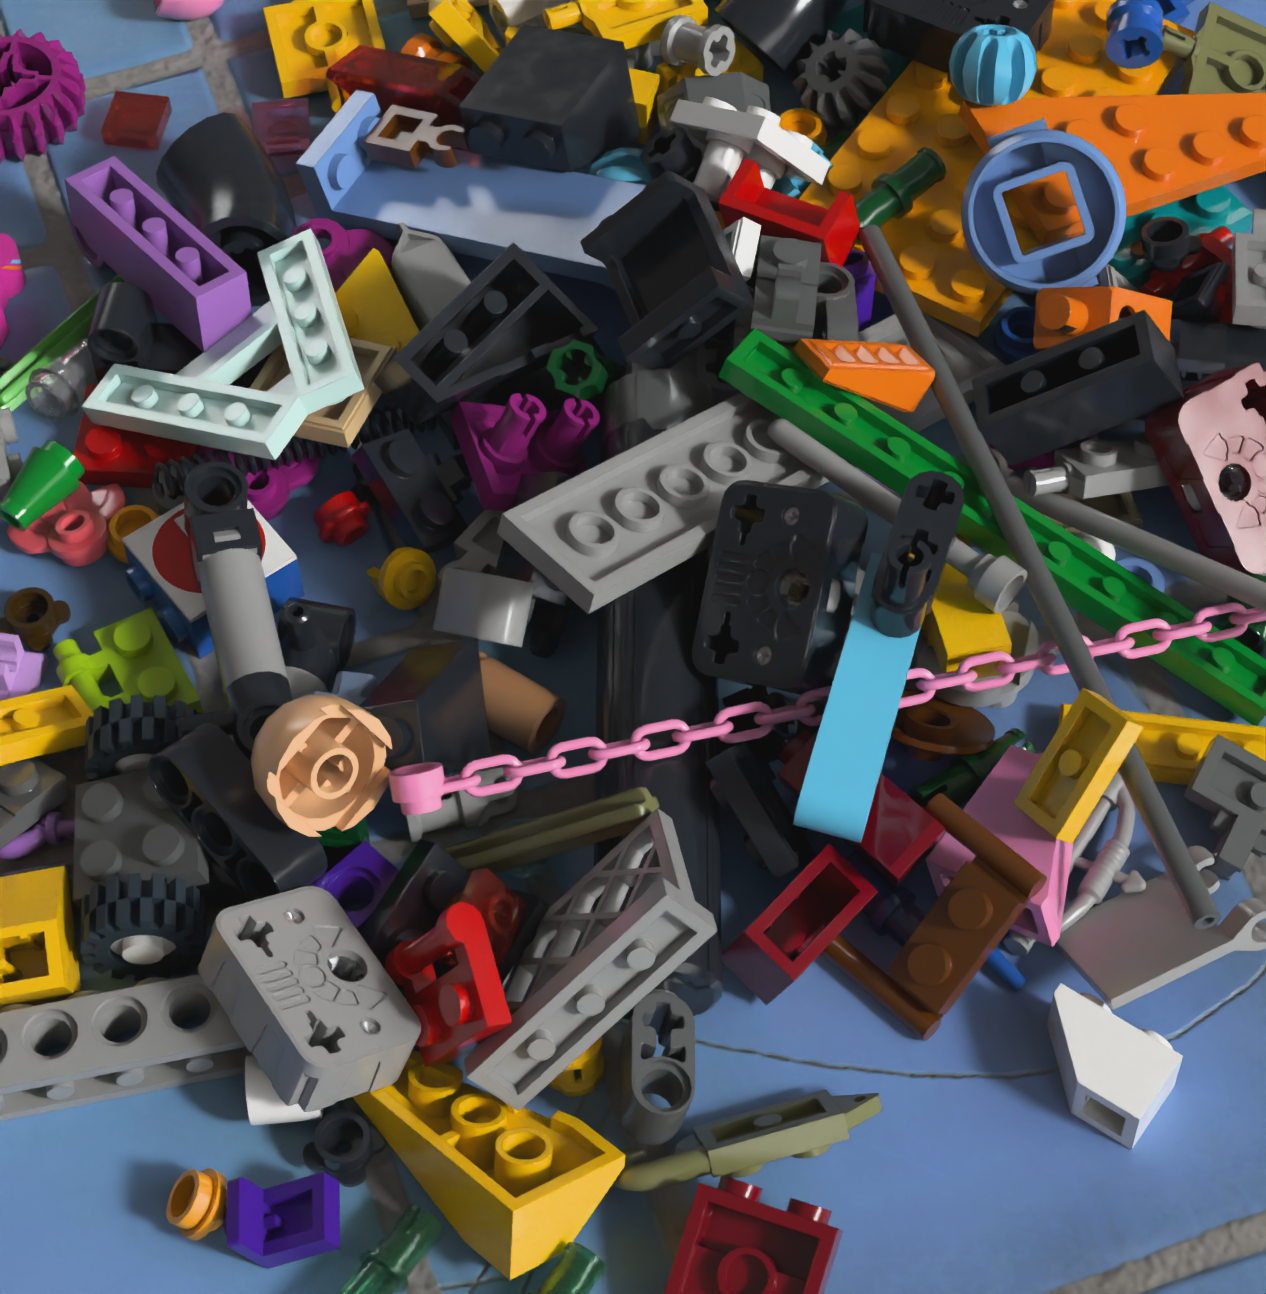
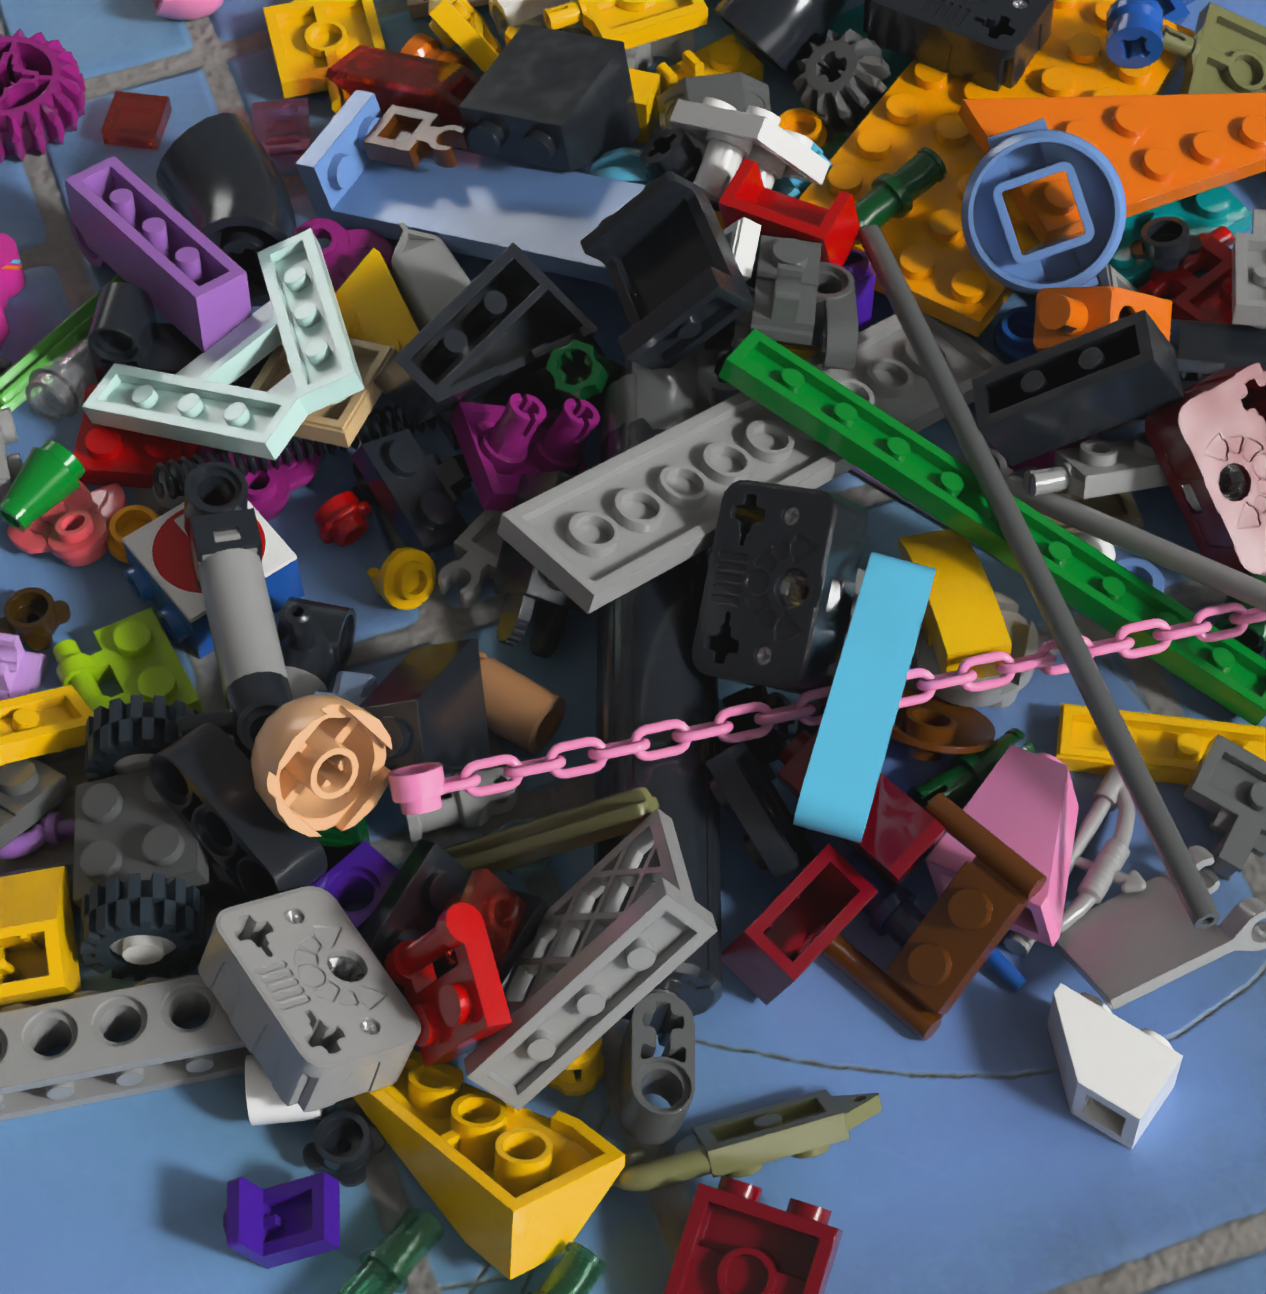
light orange plate [166,1168,227,1241] -> none
light grey beam [432,567,534,647] -> none
light grey bush [660,14,736,77] -> none
light grey piece [768,419,1028,614] -> none
orange slope [794,339,935,413] -> none
black beam [870,471,965,638] -> none
medium azure piece [949,24,1037,106] -> none
yellow plate [1012,688,1144,844] -> none
black slope [1169,261,1230,321] -> none

